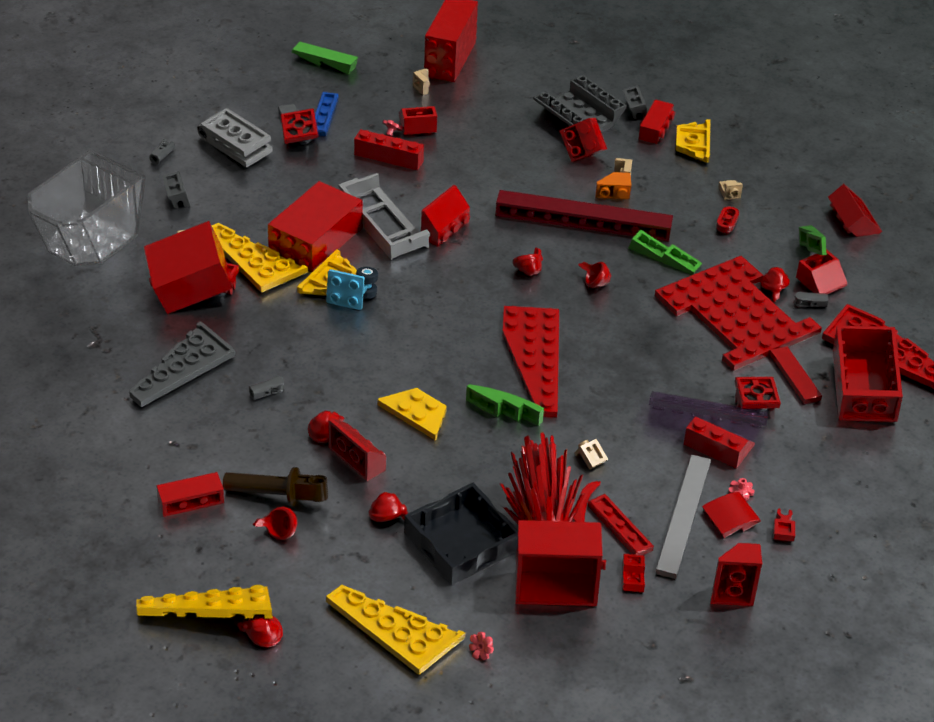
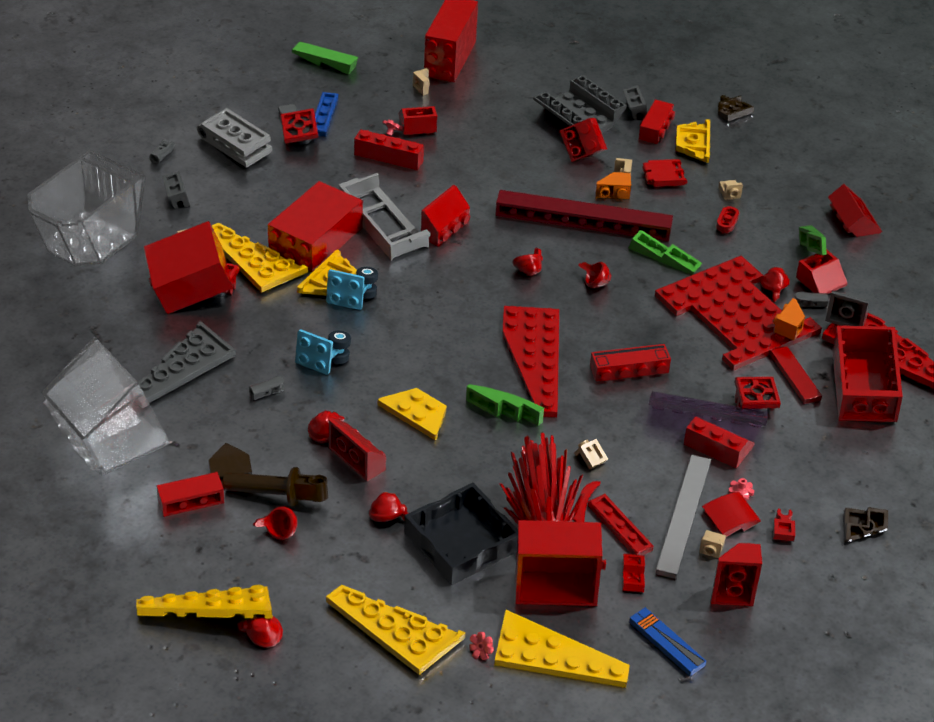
none -> clear windscreen [41,337,170,475]
none -> dark brown slope [209,443,252,480]
none -> medium azure plate [295,329,351,375]
none -> yellow wing [494,610,630,688]
none -> red brick [590,344,671,382]
none -> blue tile [629,607,707,676]
none -> red plate [642,159,688,187]
none -> tan bracket [699,530,726,558]
none -> dark brown slope [718,95,754,121]
none -> orange slope [773,298,805,340]
none -> dark grey slope [825,291,870,326]
none -> dark brown slope [844,507,888,542]

